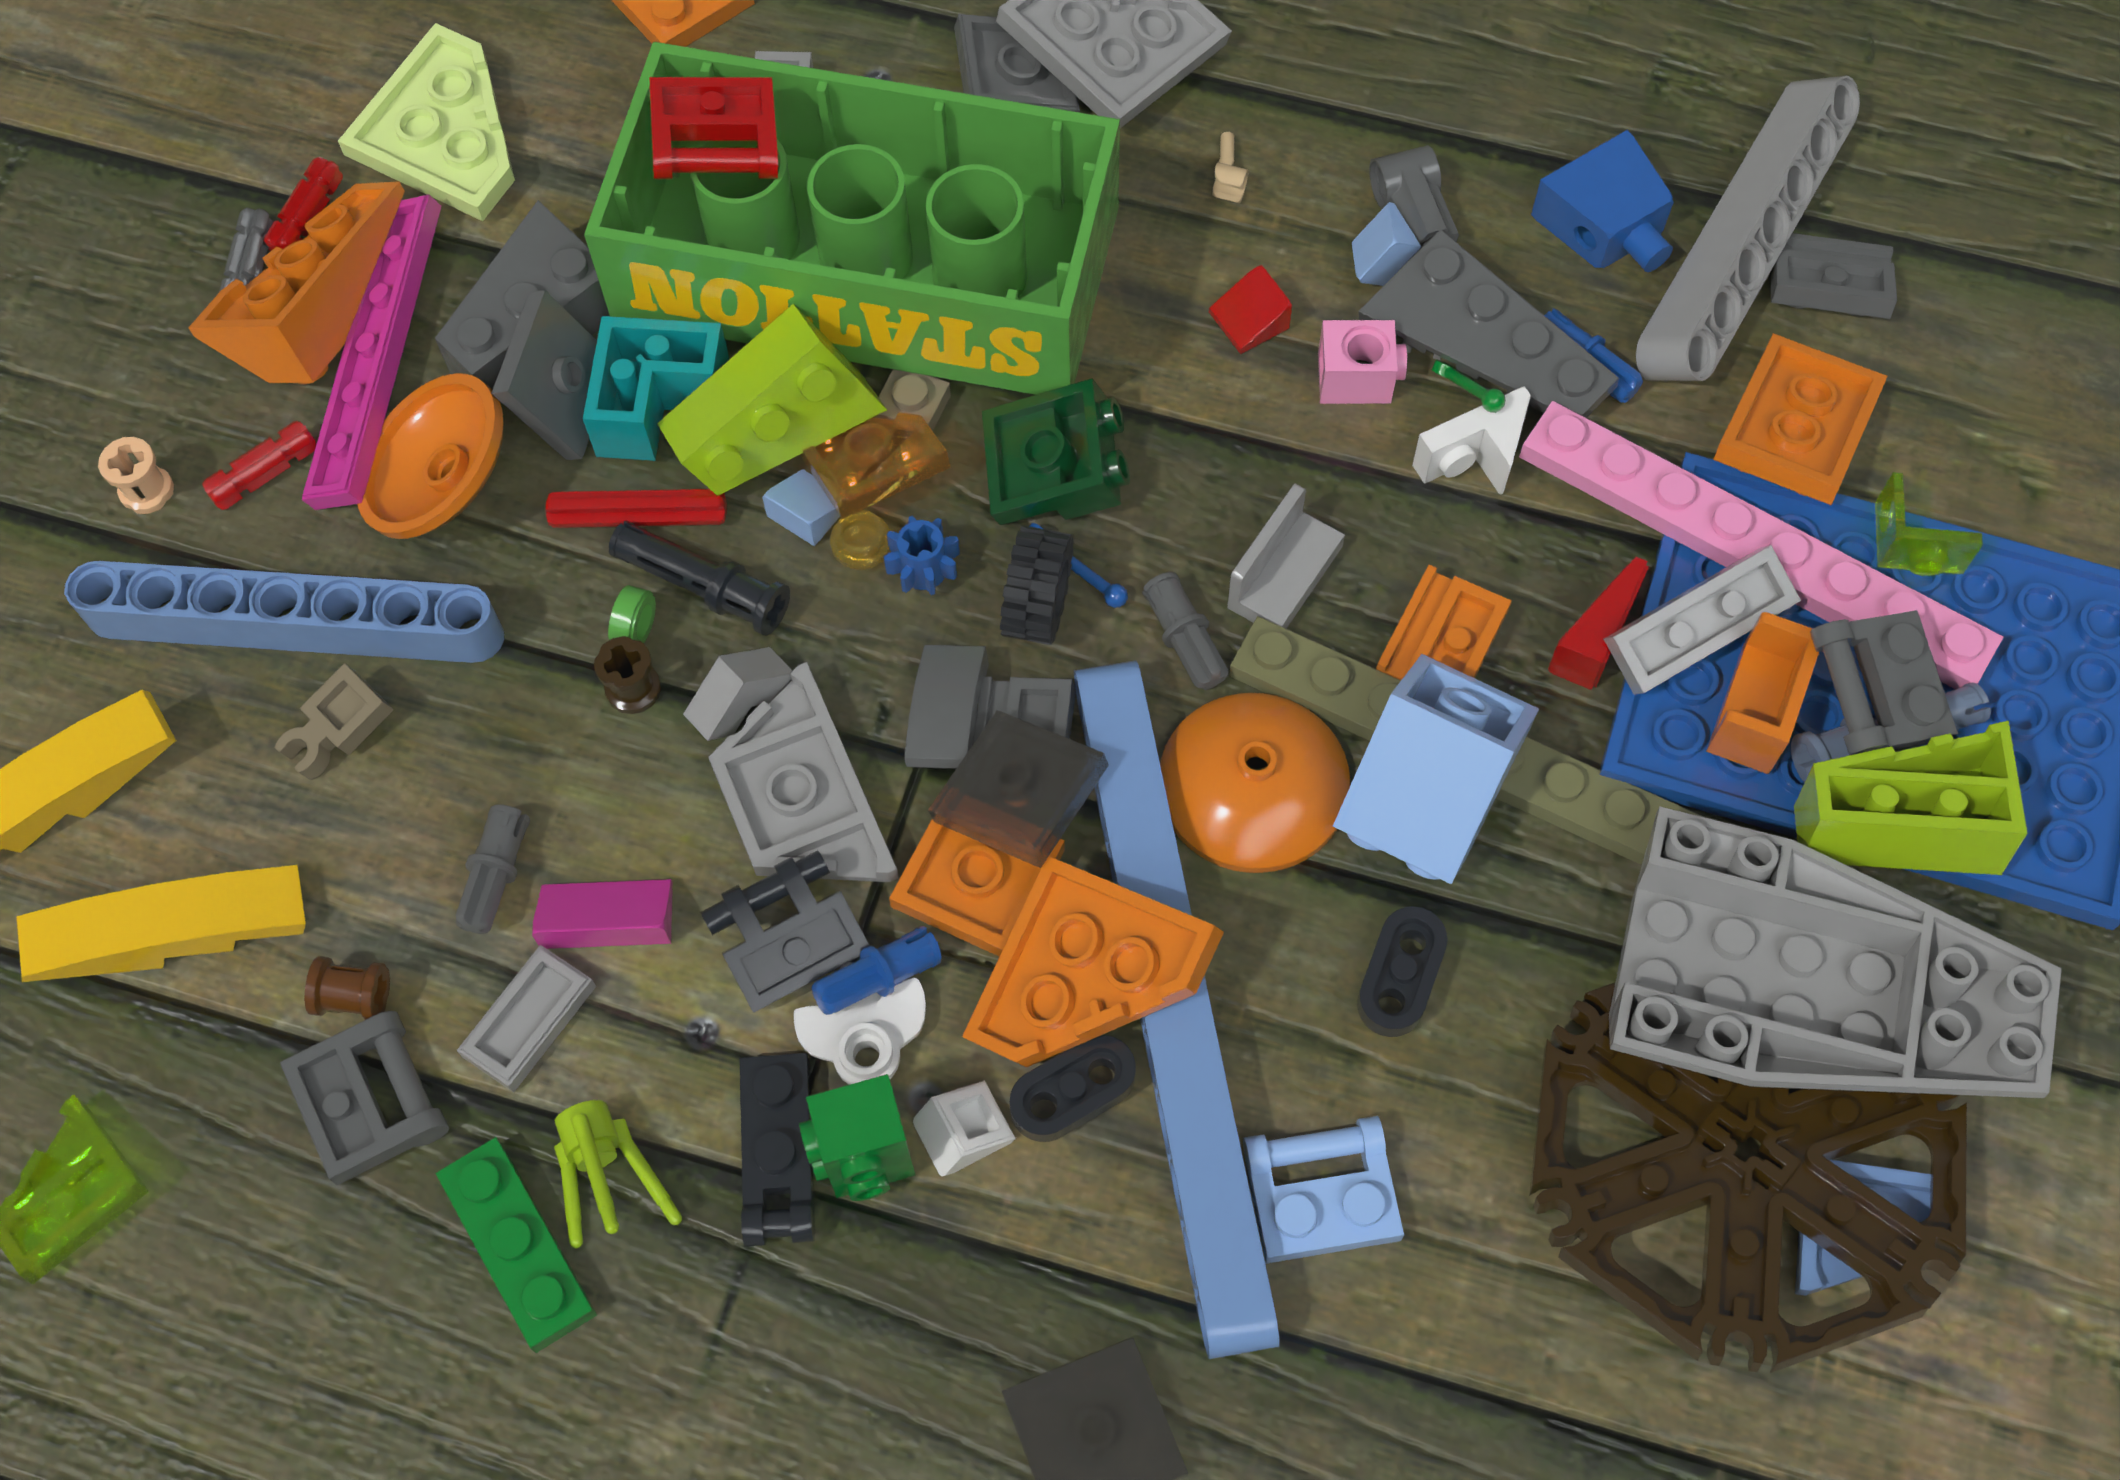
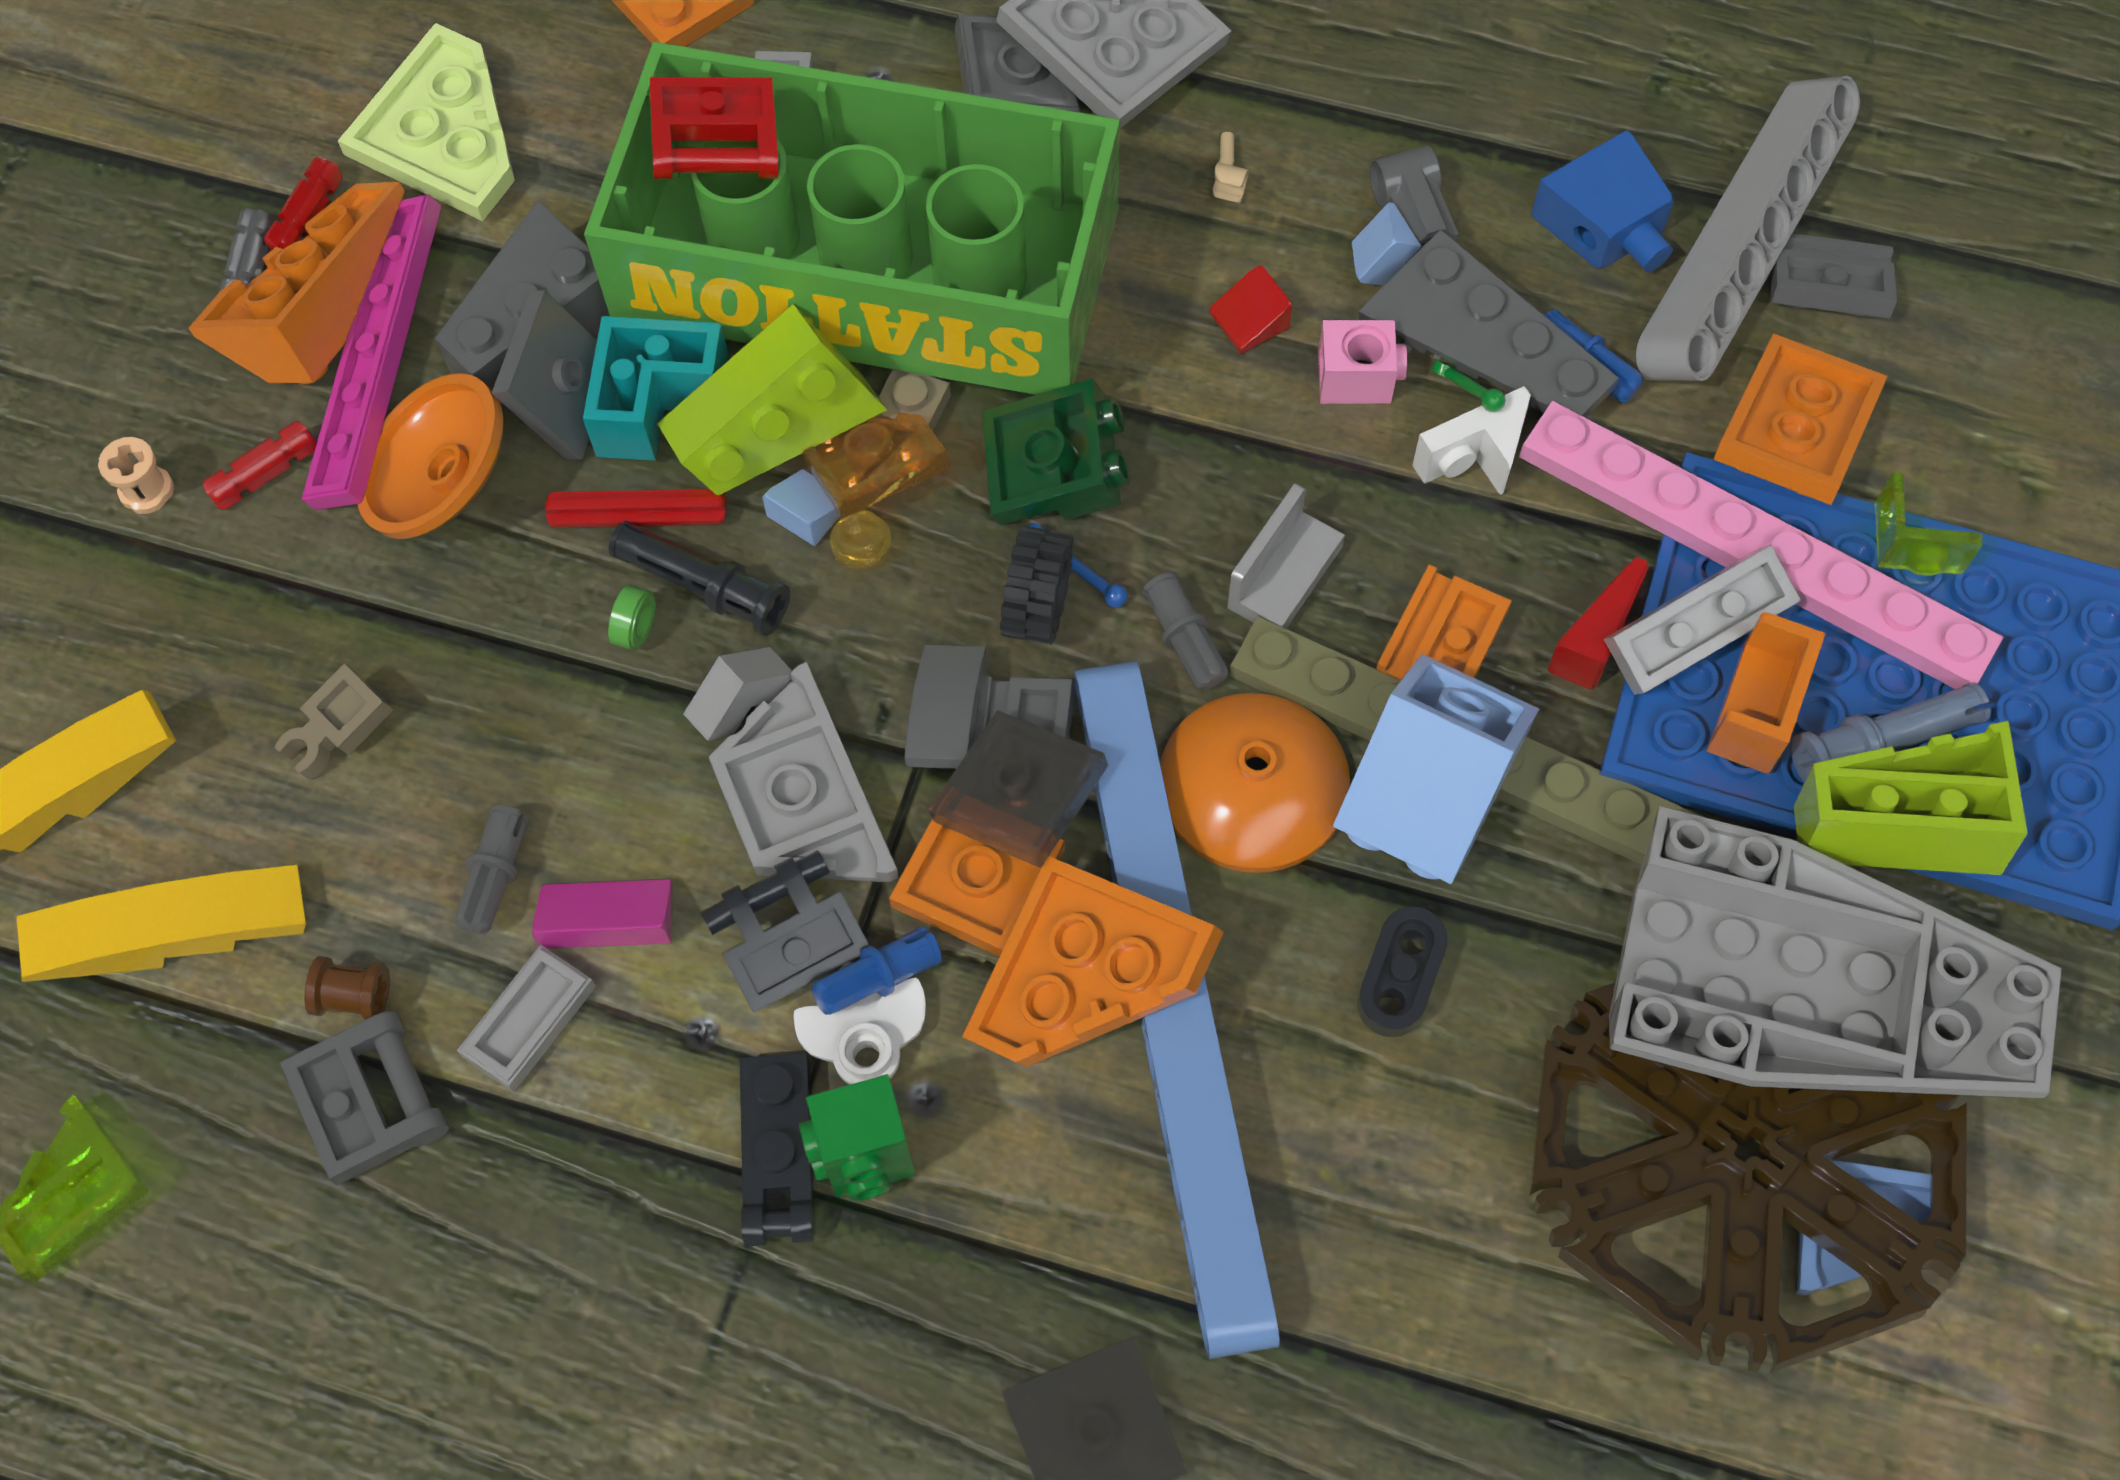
medium blue beam [64,561,504,663] -> none
green plate [435,1137,597,1353] -> none
lime plant [554,1100,682,1249] -> none
dark brown bush [594,636,661,714] -> none
blue gear [884,516,960,595] -> none
white slope [913,1081,1016,1176] -> none
black plate [1009,1035,1136,1142] -> none
light blue plate [1243,1116,1404,1264] -> none
dark grey plate [1810,610,1958,755] -> none

